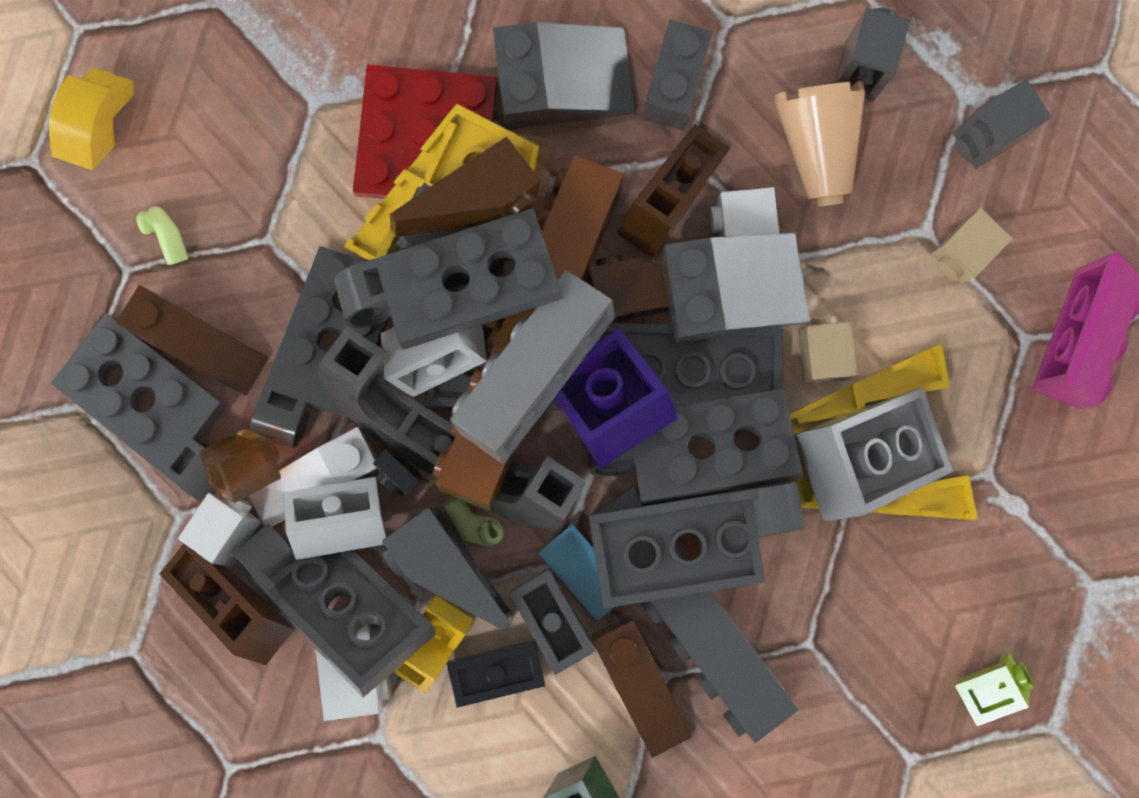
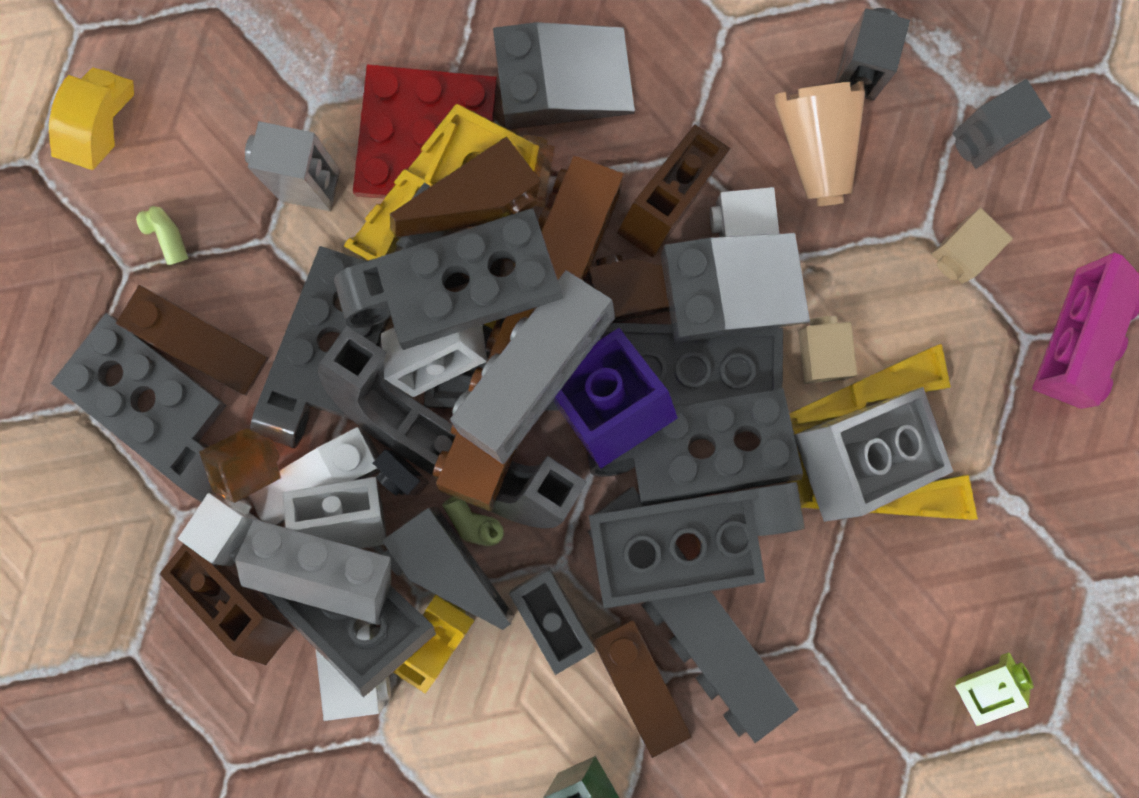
black plate [446,640,546,708] -> none
medium azure tile [539,524,613,621] -> none
dark grey brick [642,20,713,131] -> none
none -> light grey brick [235,519,391,624]
none -> light grey brick [245,121,340,212]

